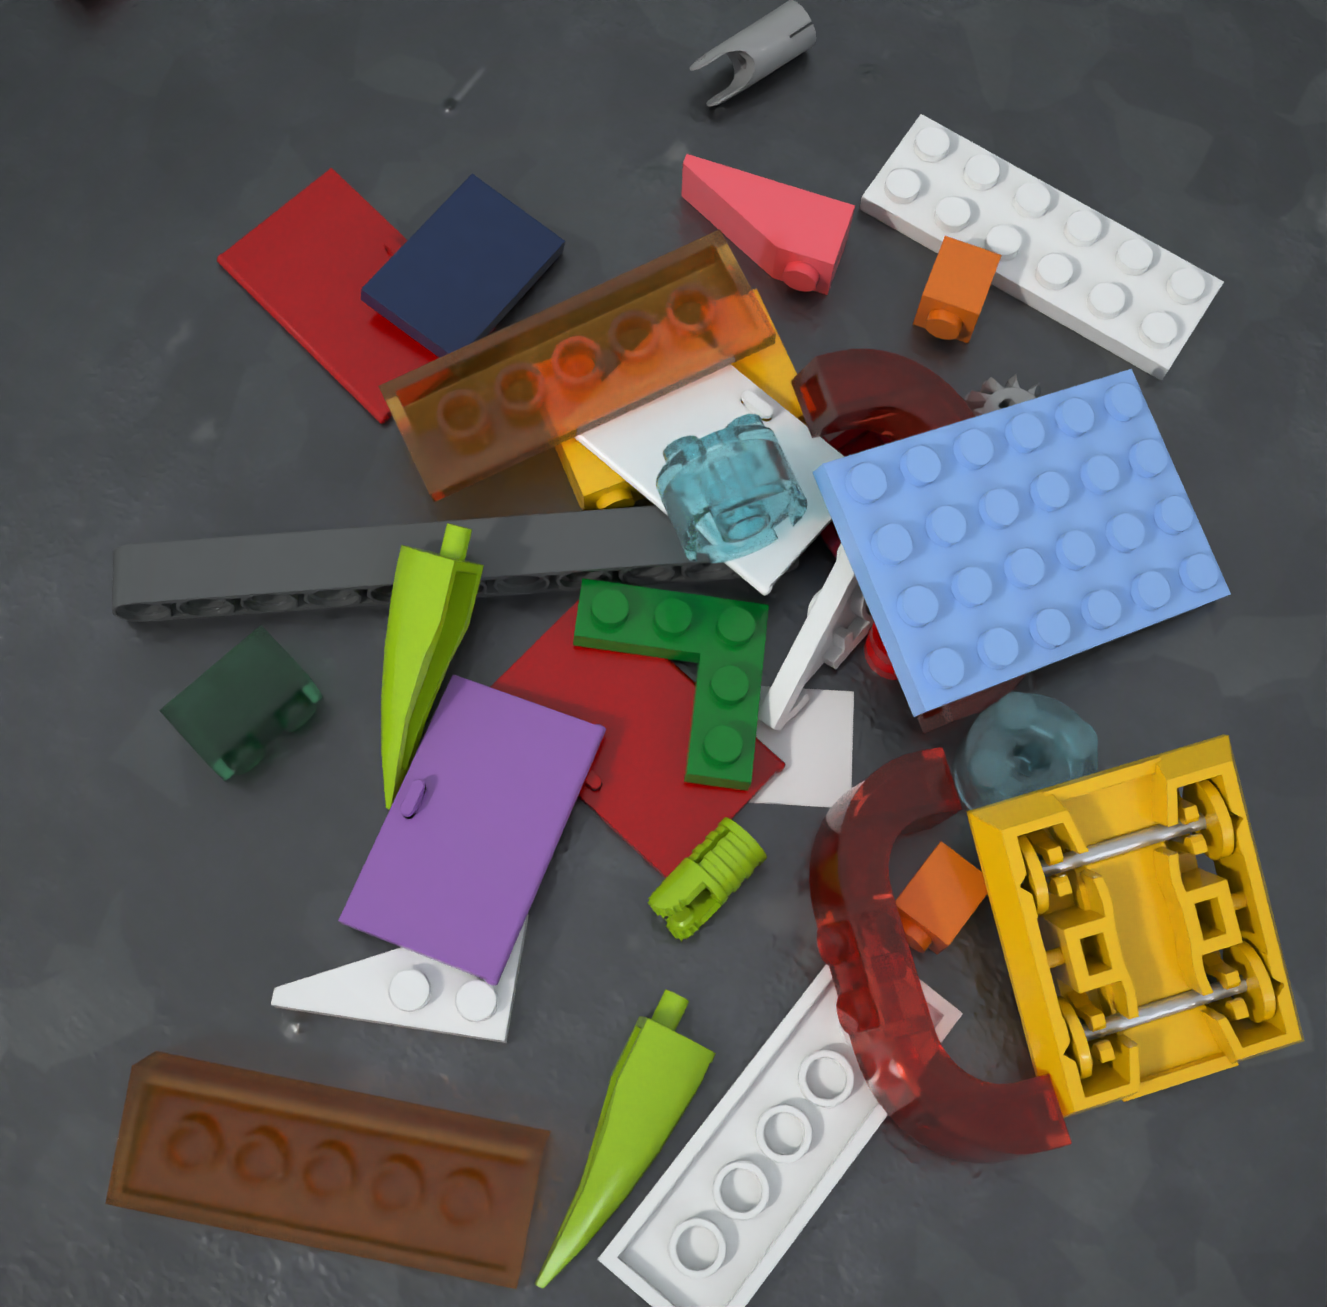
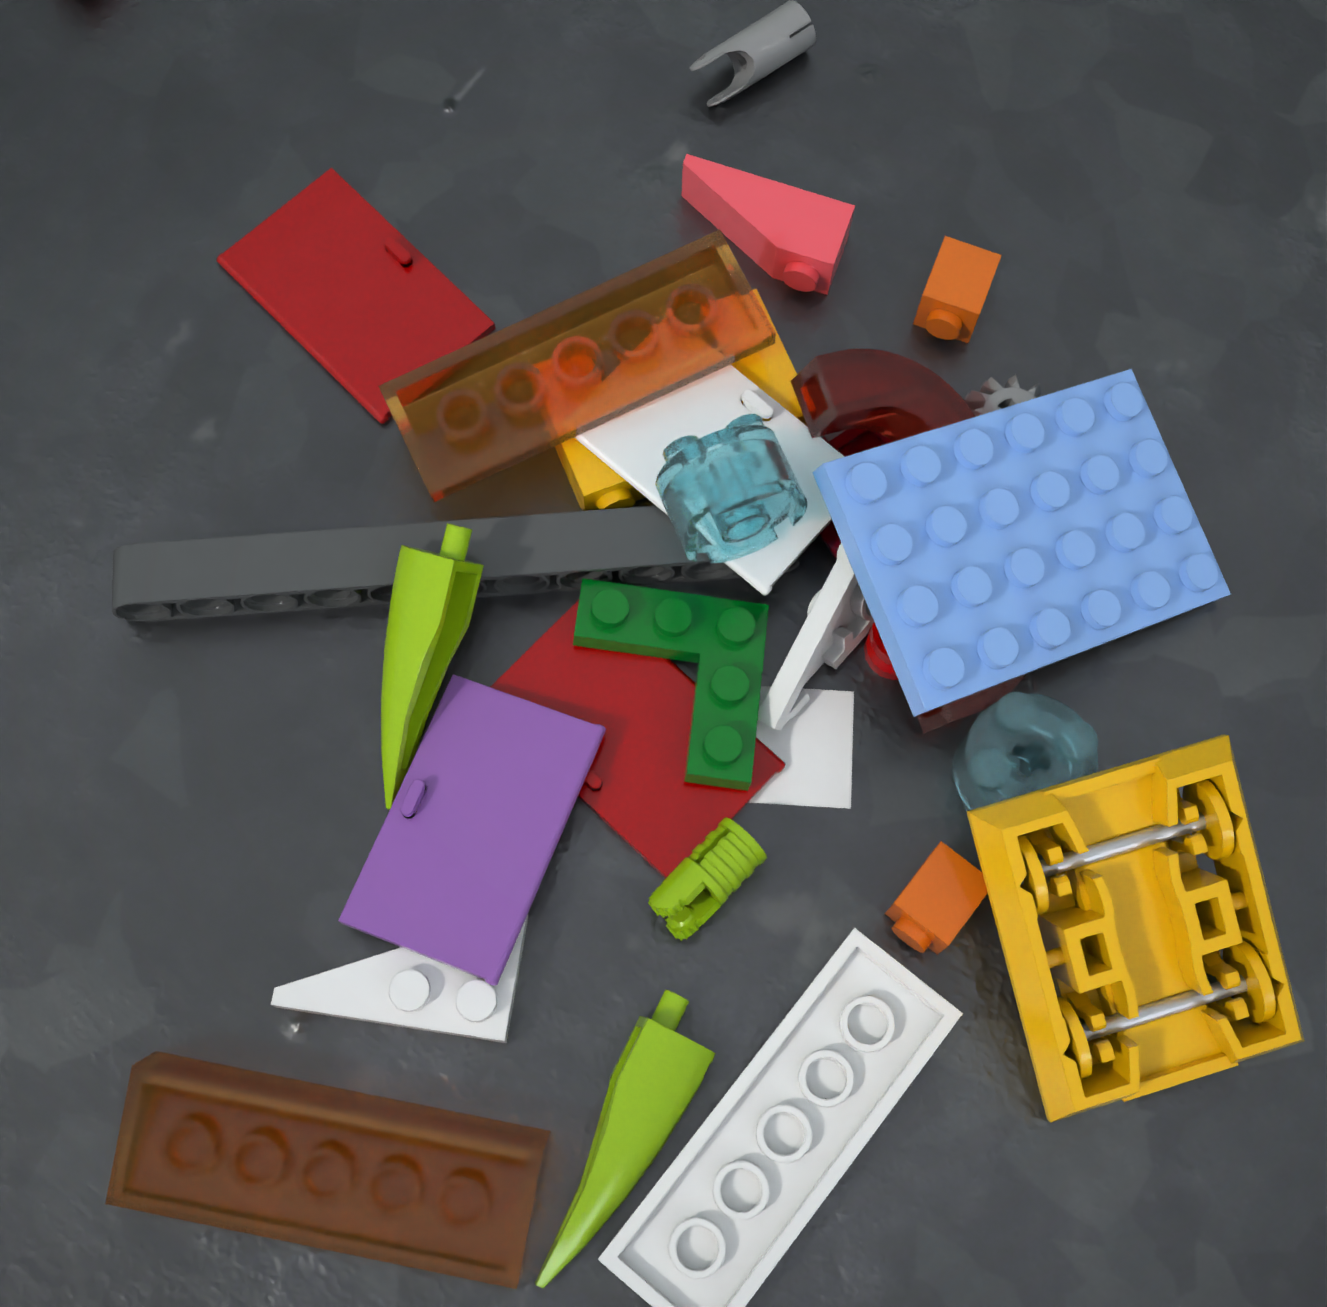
clear green brick [159,625,323,781] -> none
dark blue tile [361,174,565,370] -> none
clear red arch [809,747,1072,1164] -> none
white plate [859,114,1224,381] -> none

